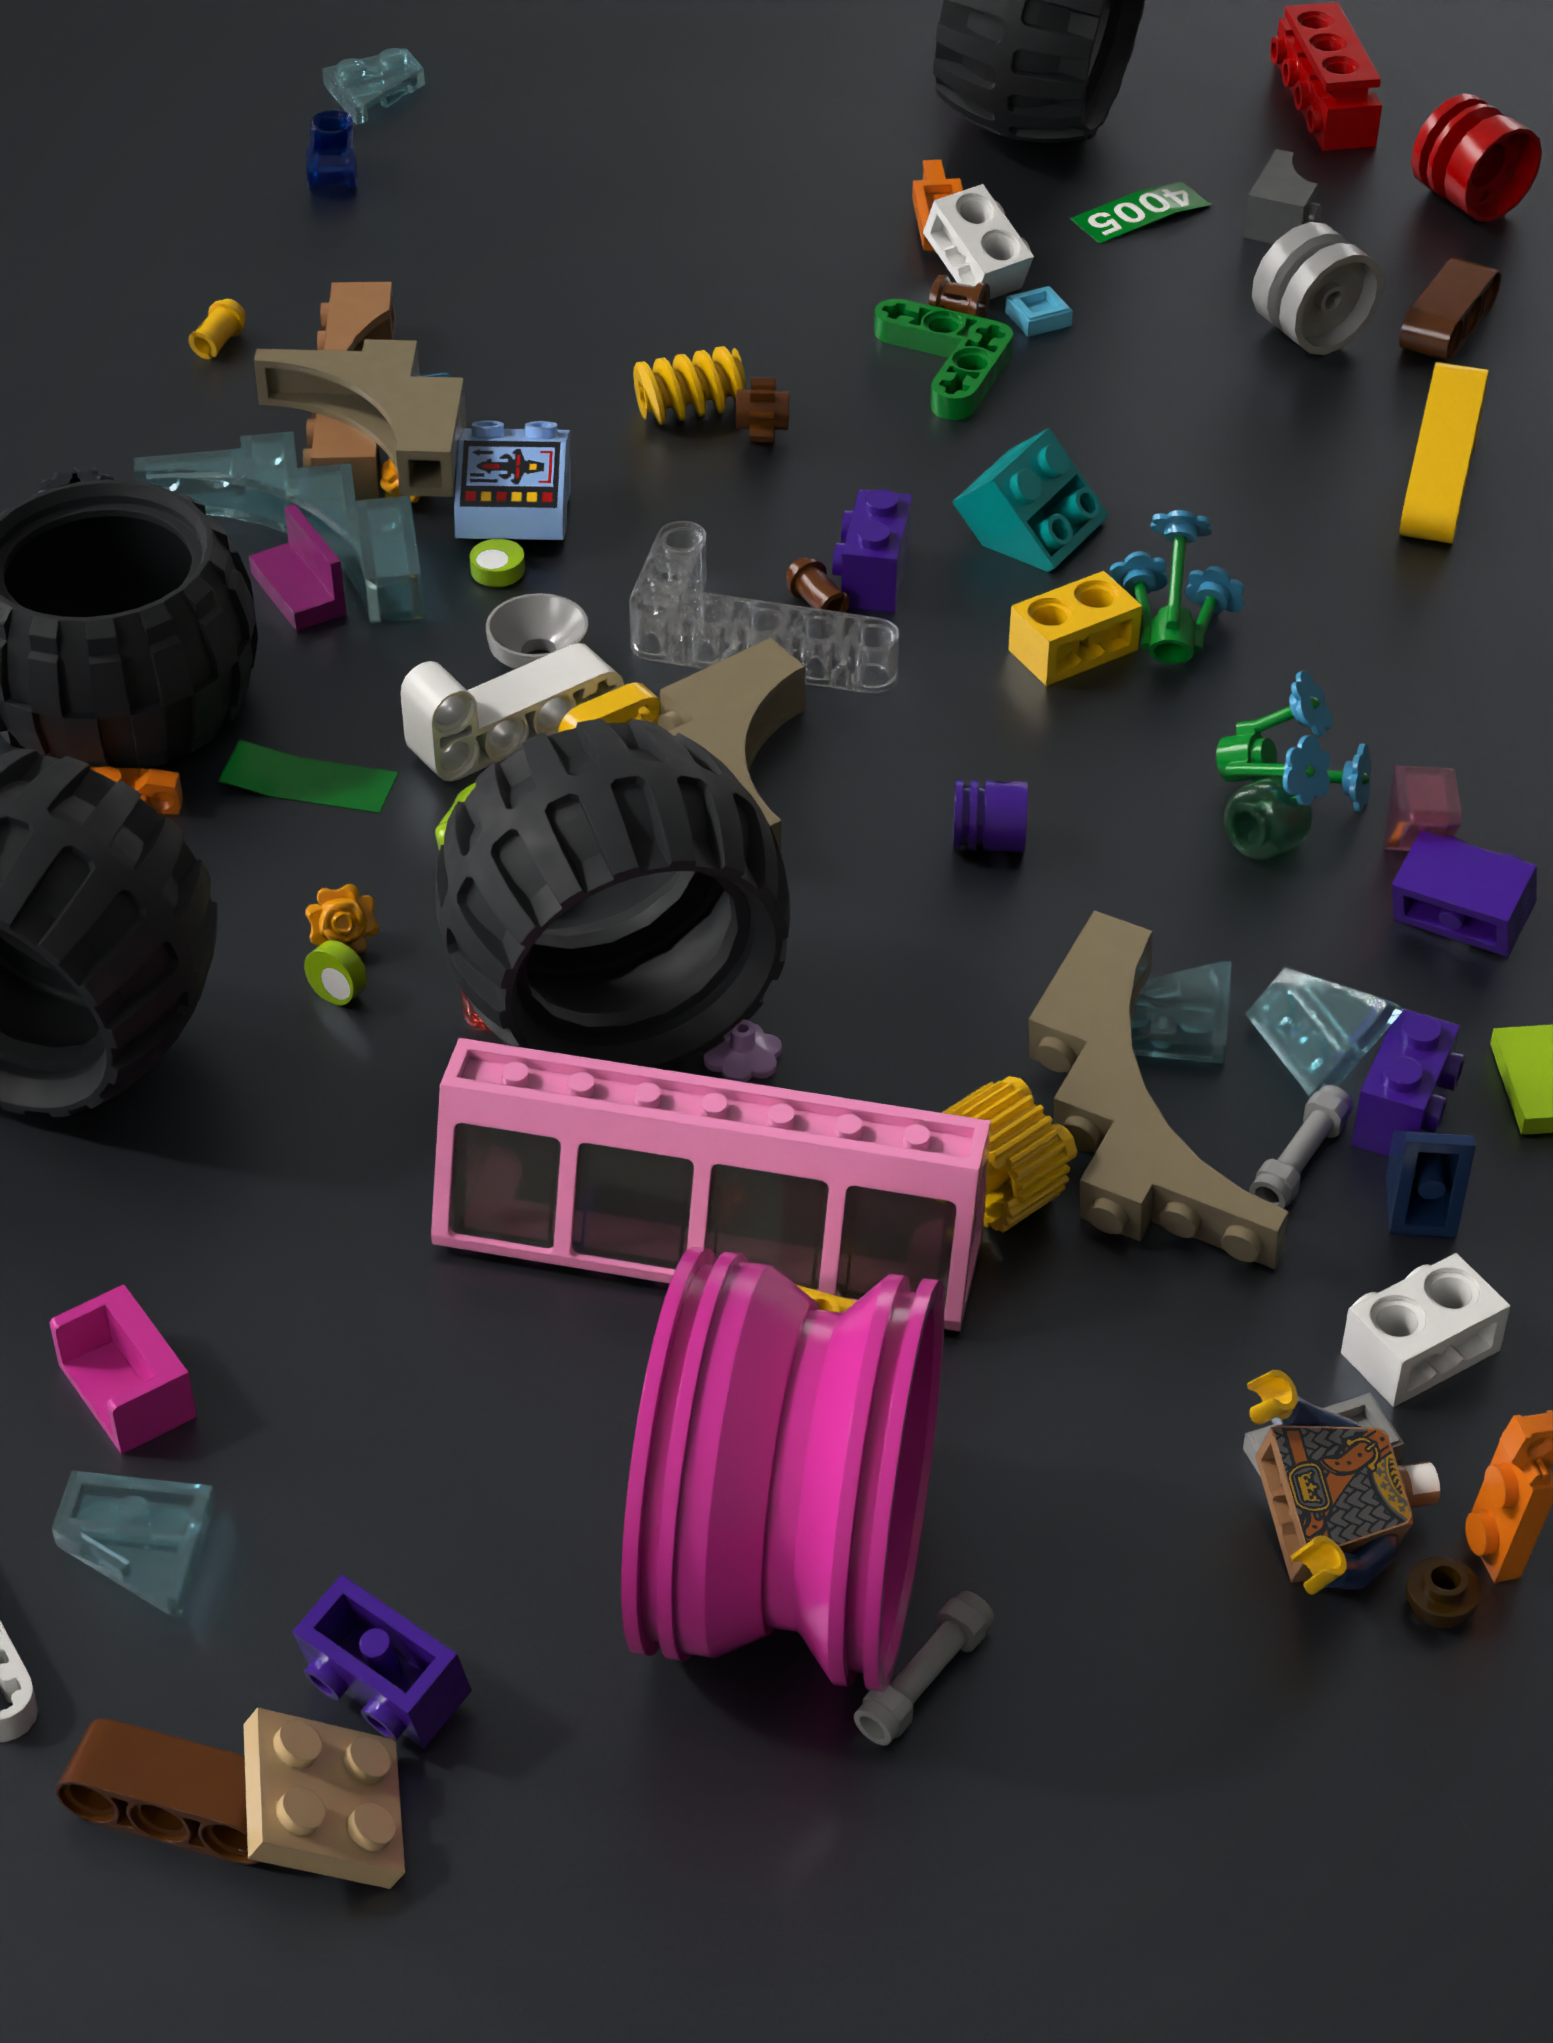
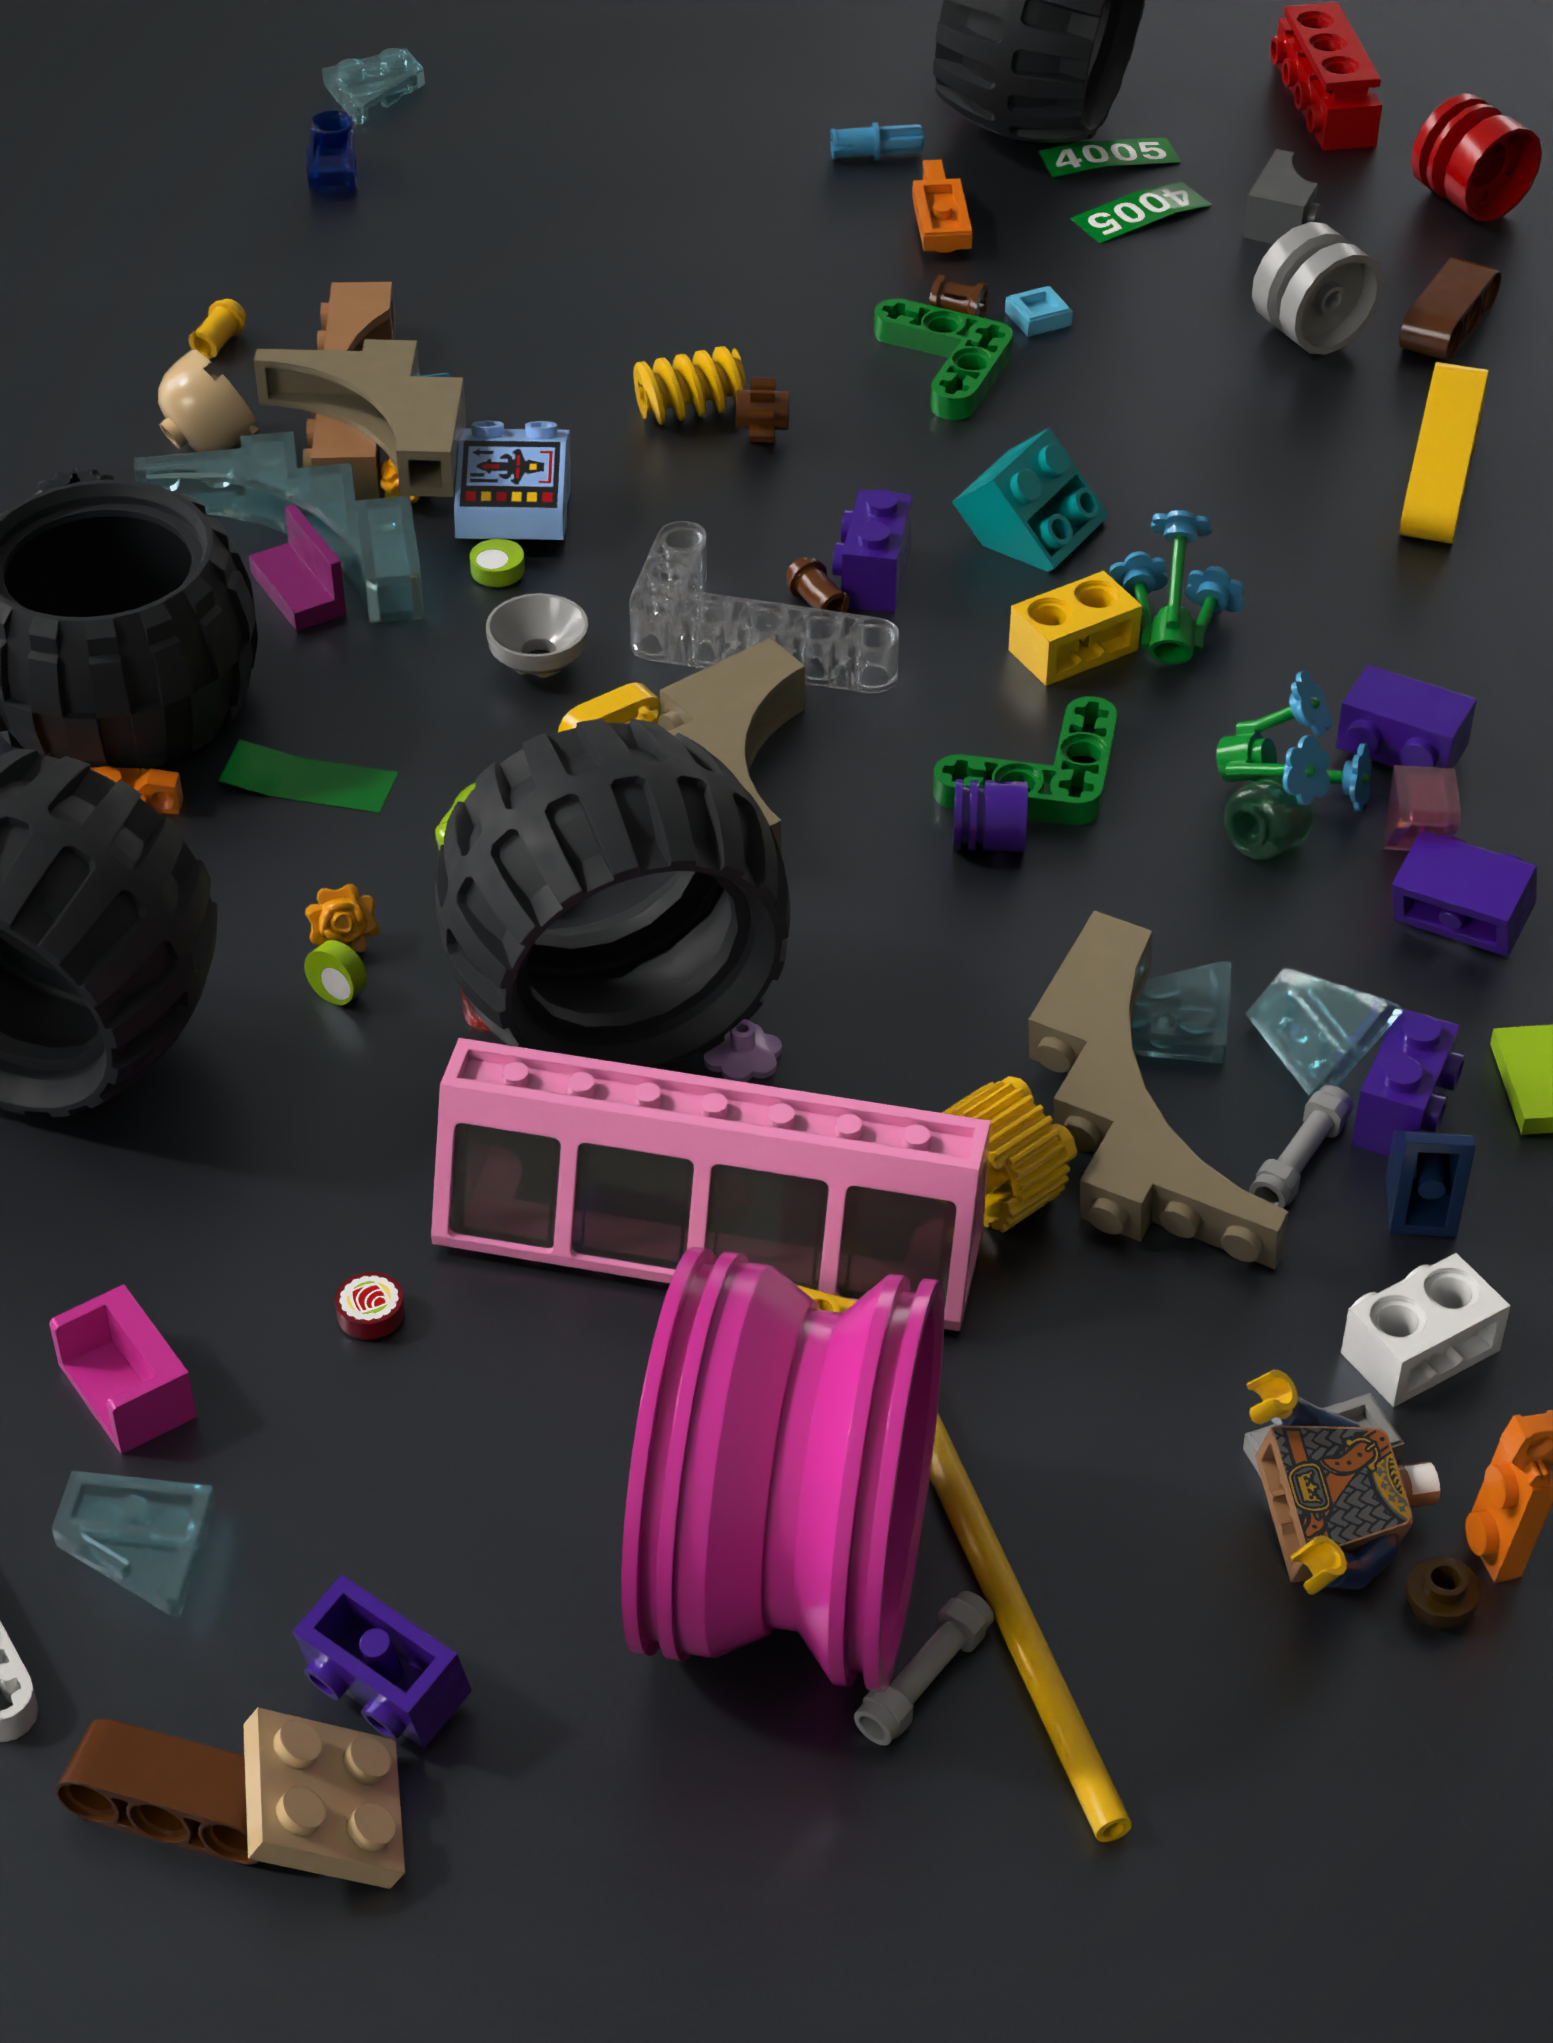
white beam [400,643,624,782] -> none
white brick [923,184,1034,299] -> none
none -> tan cylinder [158,349,260,456]
none -> tile [335,1272,405,1339]
none -> dark azure axle [830,122,924,160]
none -> yellow piece [930,1413,1132,1842]
none -> green beam [933,696,1117,825]
none -> green sticker [1038,137,1182,178]
none -> dark purple brick [1335,664,1477,783]

